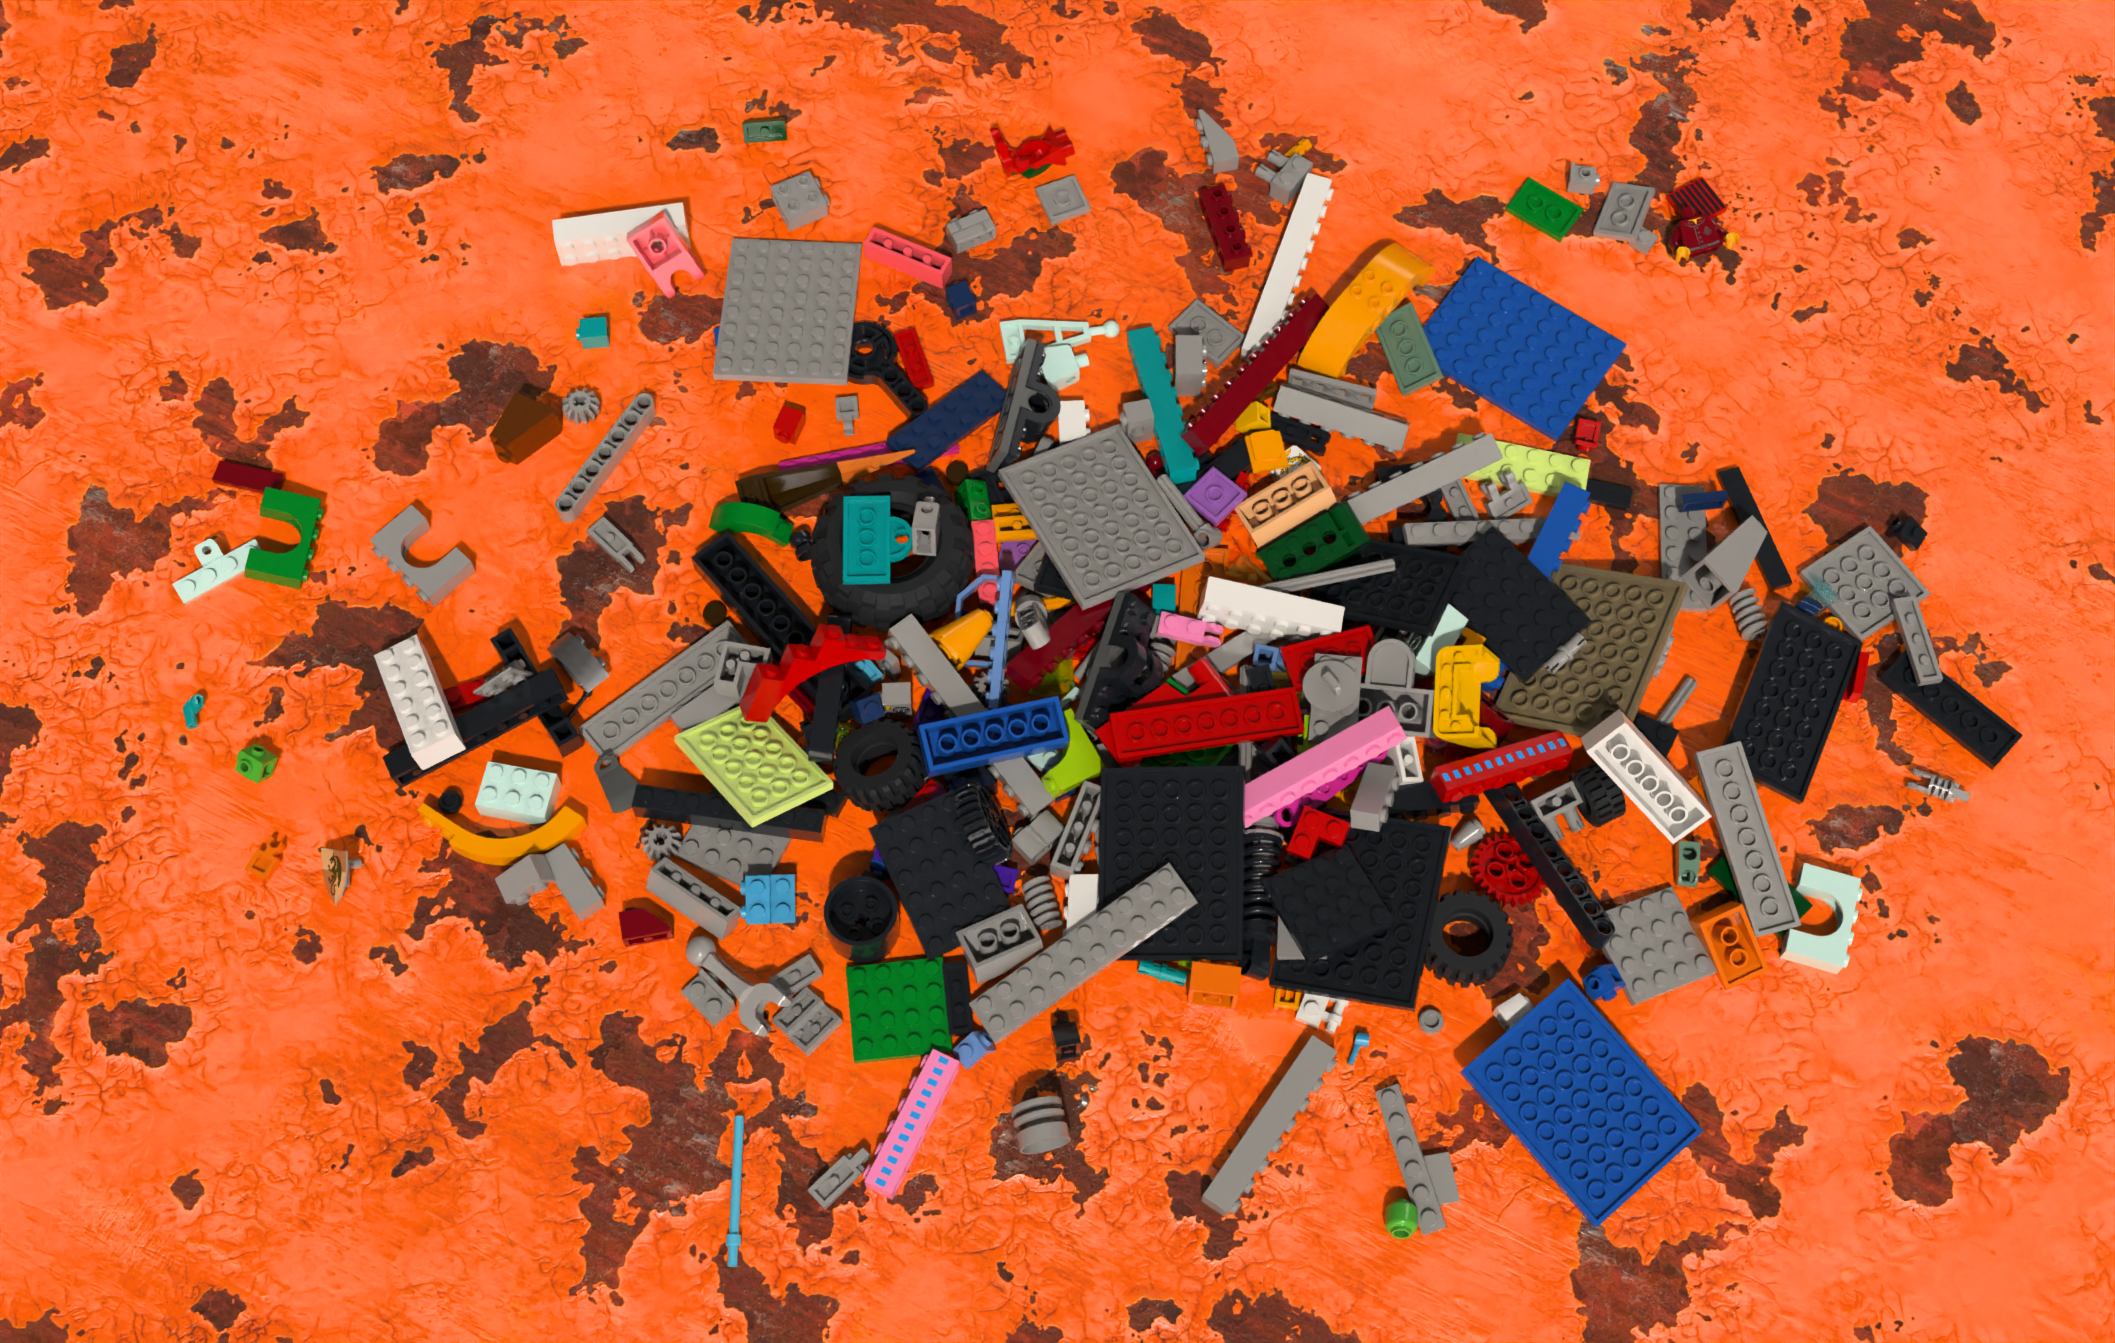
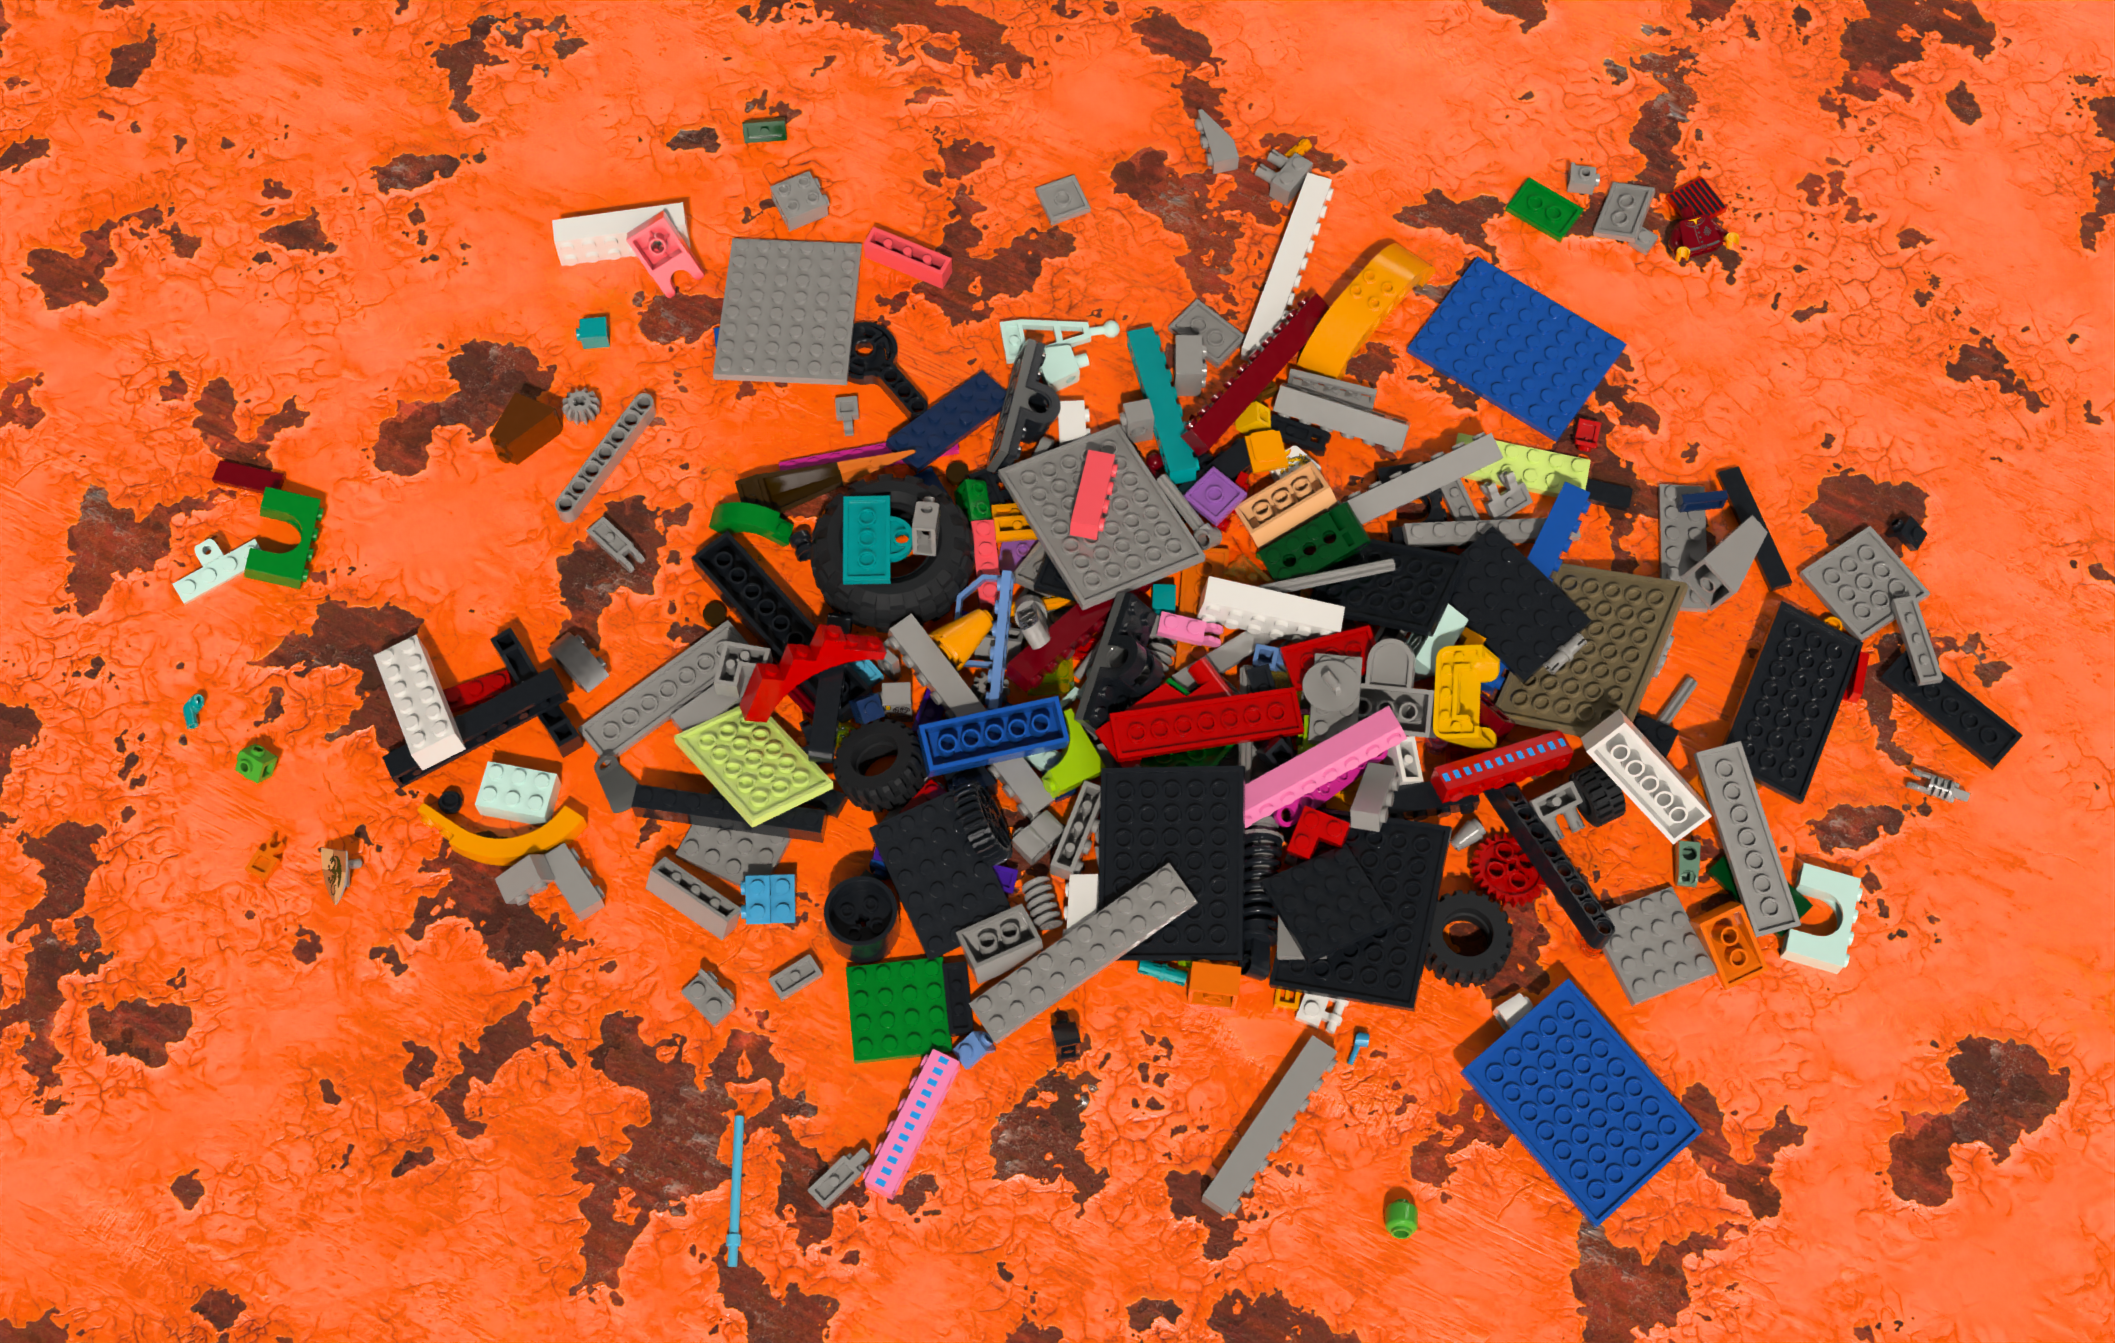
light grey arch [369,505,476,606] -> none
light grey hinge [473,659,533,698] -> none
black hinge [567,691,592,720] -> none
dark red slope [618,907,674,947] -> none
light grey gear [641,822,682,863] -> none
light grey piece [685,936,793,1037] -> none
light grey slope [771,986,843,1057] -> none
red brick [773,405,806,445] -> none
red plate [893,328,934,391] -> none
dark blue brick [945,281,977,320] -> none
light grey brick [946,209,996,254] -> none
red hips [990,126,1076,179] -> none
light grey wheel [1011,1096,1071,1154] -> none
dark red brick [1199,184,1253,273] -> none
light grey plate [1375,1084,1448,1236] -> none
sand green tile [1376,302,1444,397] -> none
light grey tile [1418,1009,1444,1035] -> none
light grey tile [1424,1152,1460,1206] -> none
blue brick [1582,964,1626,1002] -> none
light grey piece [1729,588,1769,641] -> none
clear light blue leg [1795,581,1840,618] -> none
none -> coral brick [1070,450,1118,540]

